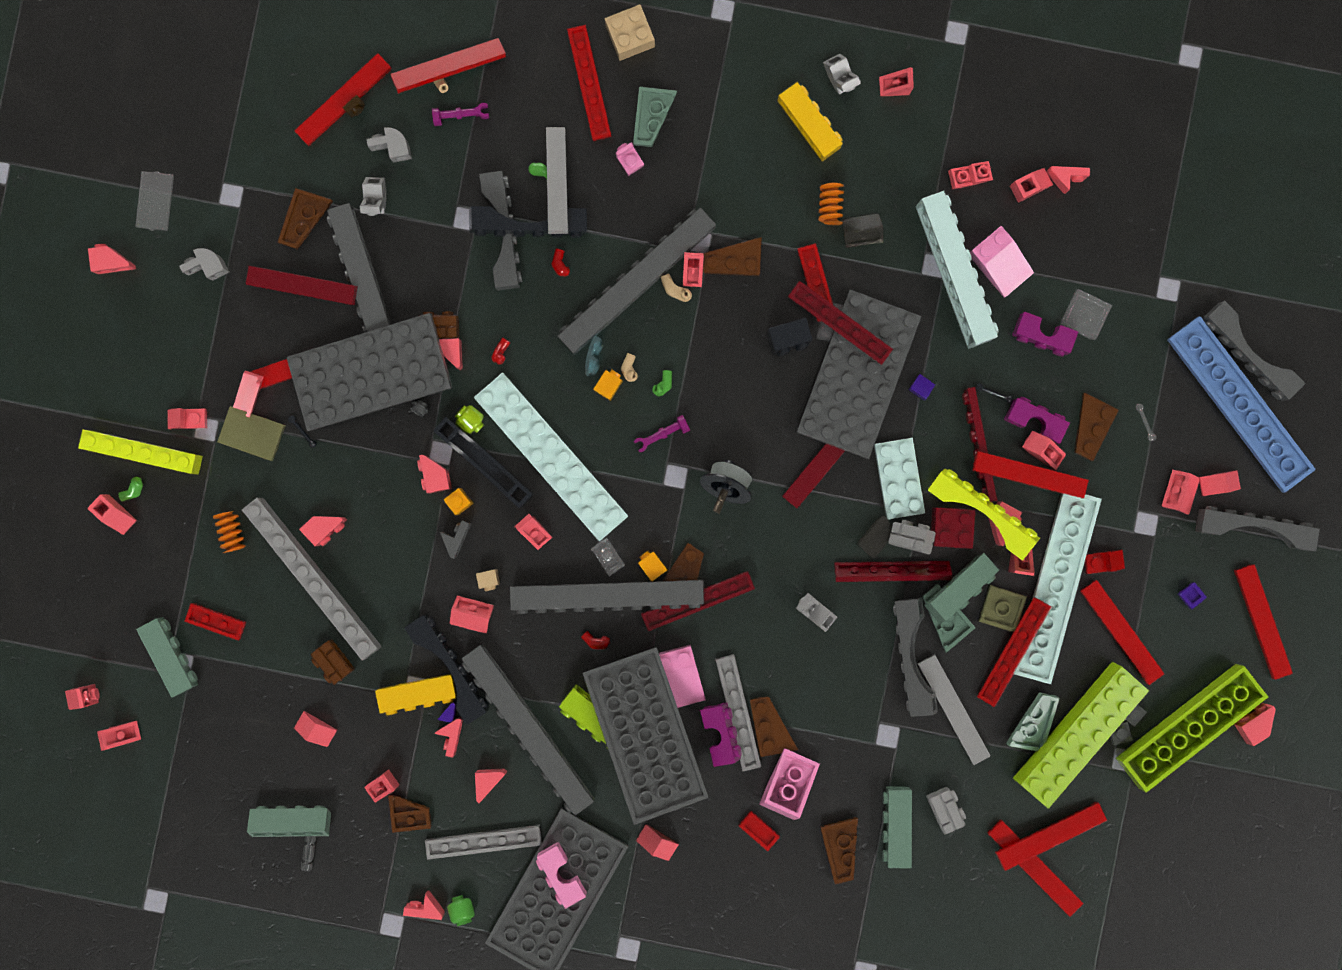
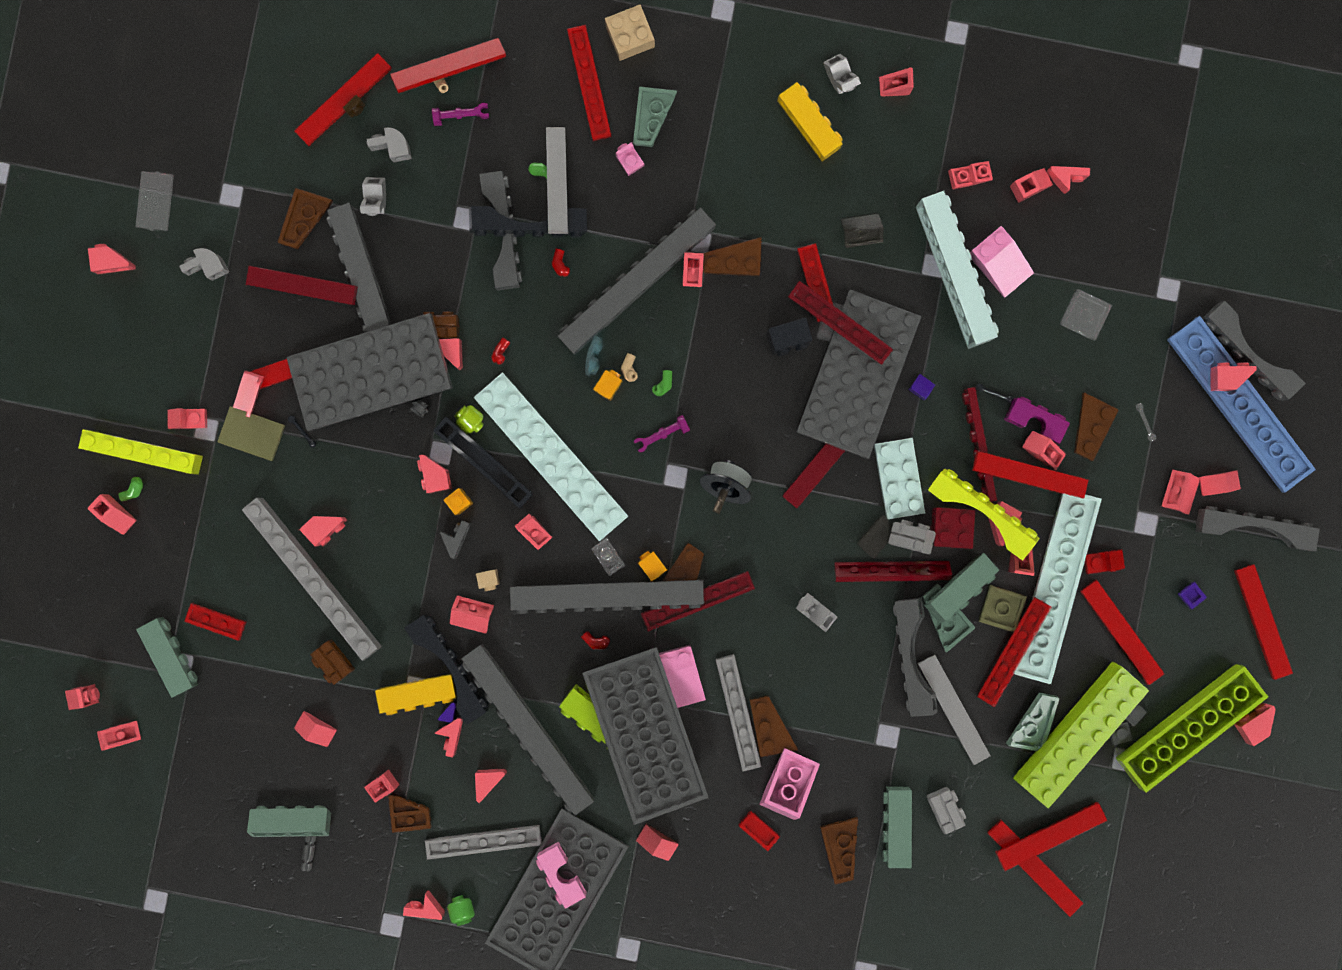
orange piece [213,511,246,553] -> none
tan arm [661,274,692,302] -> none
magenta arch [700,702,742,767] -> none
orange piece [818,183,844,225] -> none
magenta arch [1012,312,1078,357] -> none
none -> coral slope [1211,363,1256,391]

